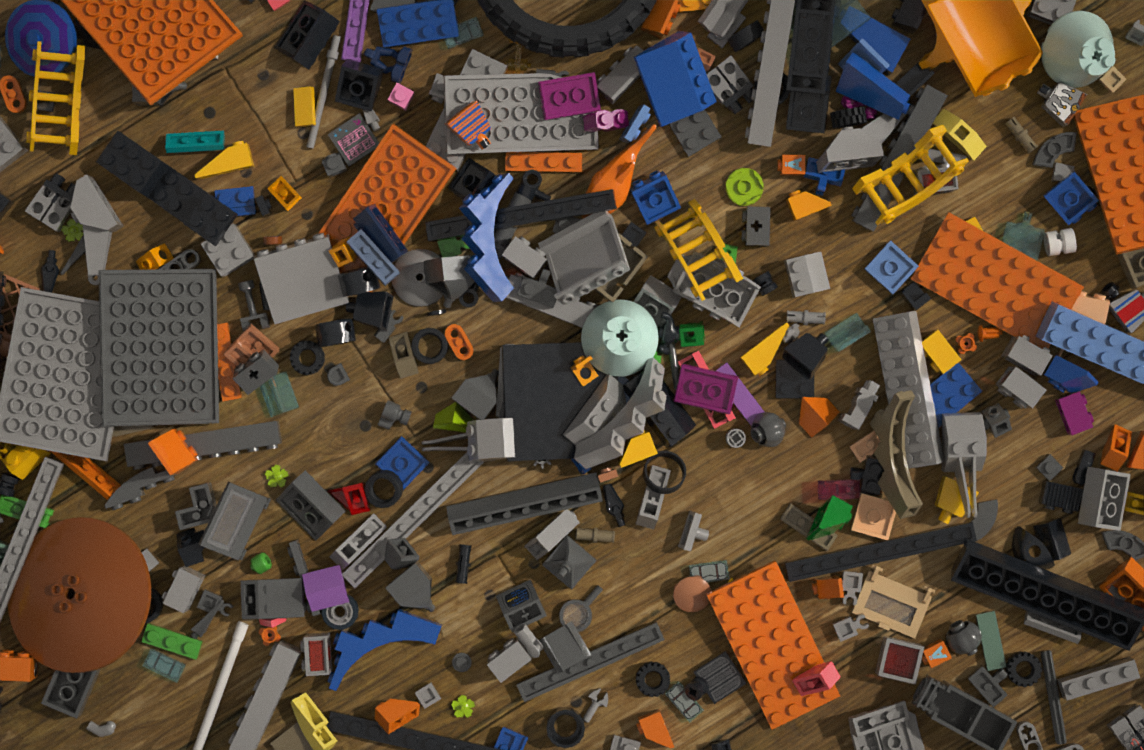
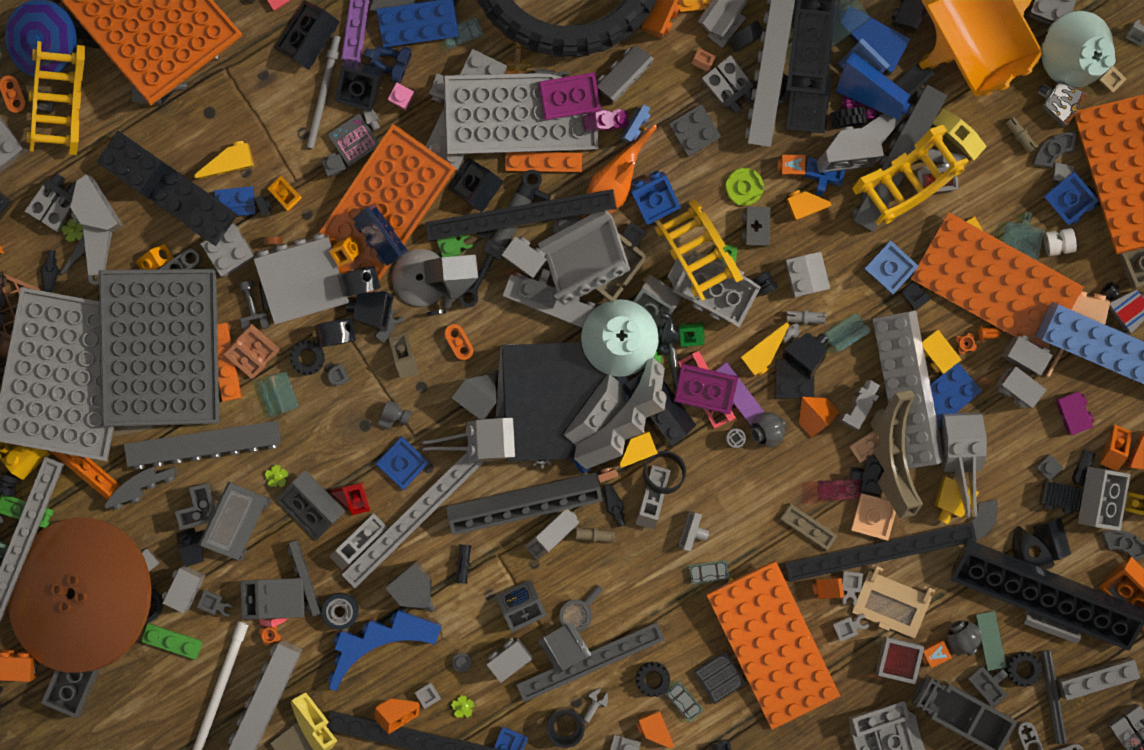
light grey arm [86,721,116,737] -> none
clear light blue tile [143,648,186,683] -> none
orange slope [148,428,198,476] -> none
teal plate [165,130,225,153] -> none
dark grey piece [191,599,224,639] -> none
dark grey brick [233,349,279,395] -> none
bright green piece [250,552,272,574] -> none
yellow tile [293,86,316,127] -> none
light grey piece [300,632,333,676] -> none
medium lavender slope [302,565,349,612] -> none
sand blue plate [346,230,400,286] -> none
black tyre [364,470,403,508] -> none
dark grey slope [384,538,420,570] -> none
black tyre [411,328,448,364] -> none
lime slope [433,402,474,433] -> none
torso [444,101,491,150] -> none
arch [459,173,514,302] -> none
light grey bar [514,624,543,658] -> none
dark grey piece [542,535,596,590] -> none
light orange bracket [570,355,598,386] -> none
blue slope [634,31,717,127] -> none
nougat dish [673,575,711,612] -> none
black wheel [685,677,709,701] -> none
coral slope [792,661,841,696] -> none
green slope [806,495,853,541] -> none
dark grey brick [981,403,1012,438] -> none
blue slope [1044,355,1099,393] -> none

